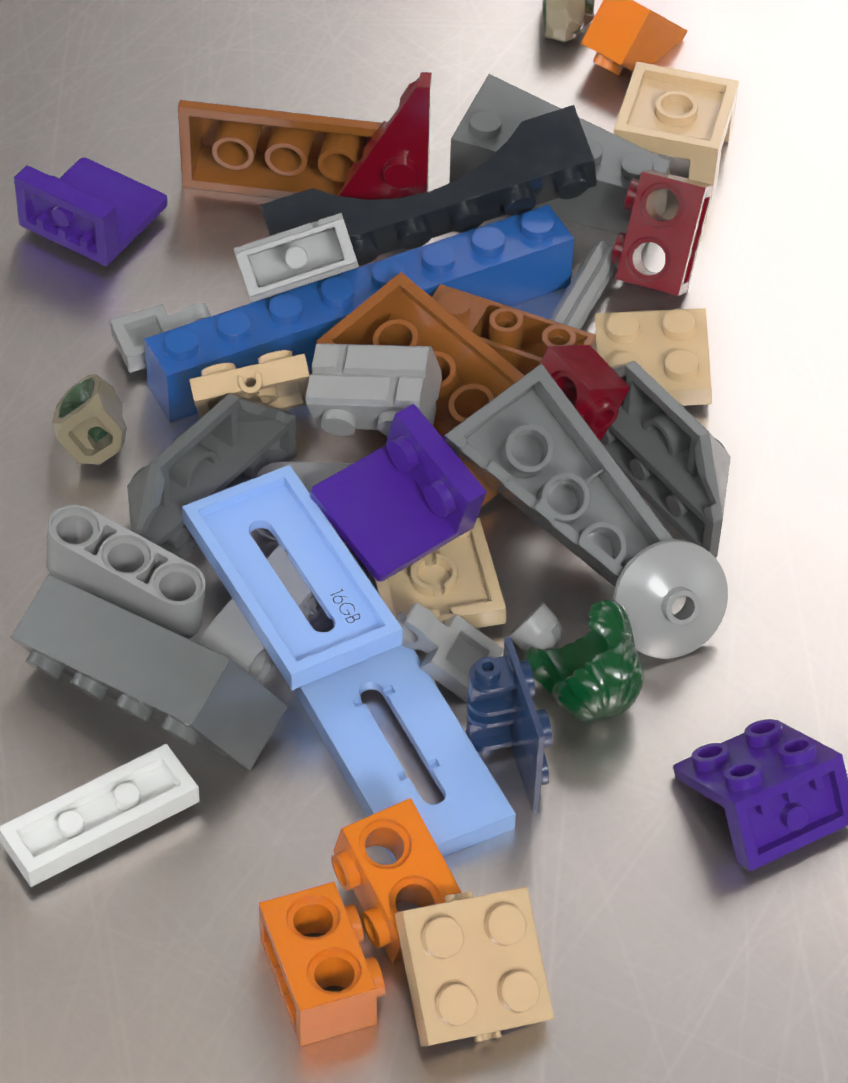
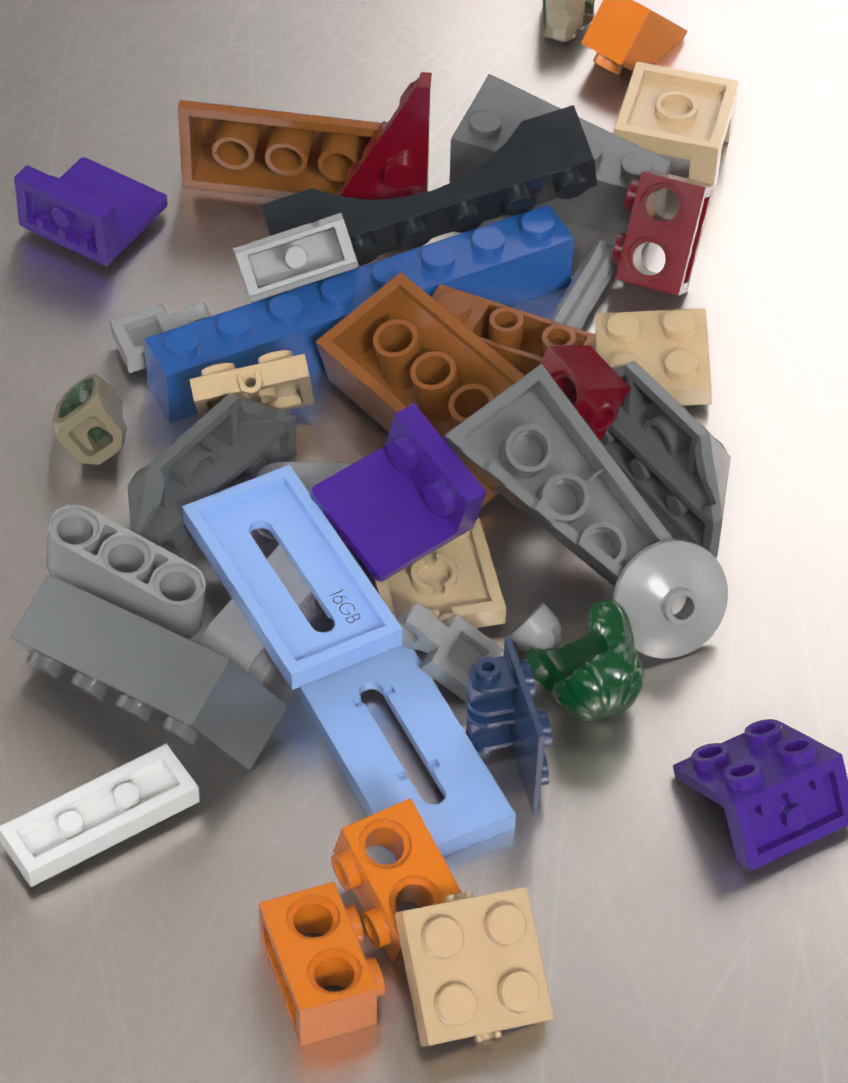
light grey brick [305,343,442,436] -> none

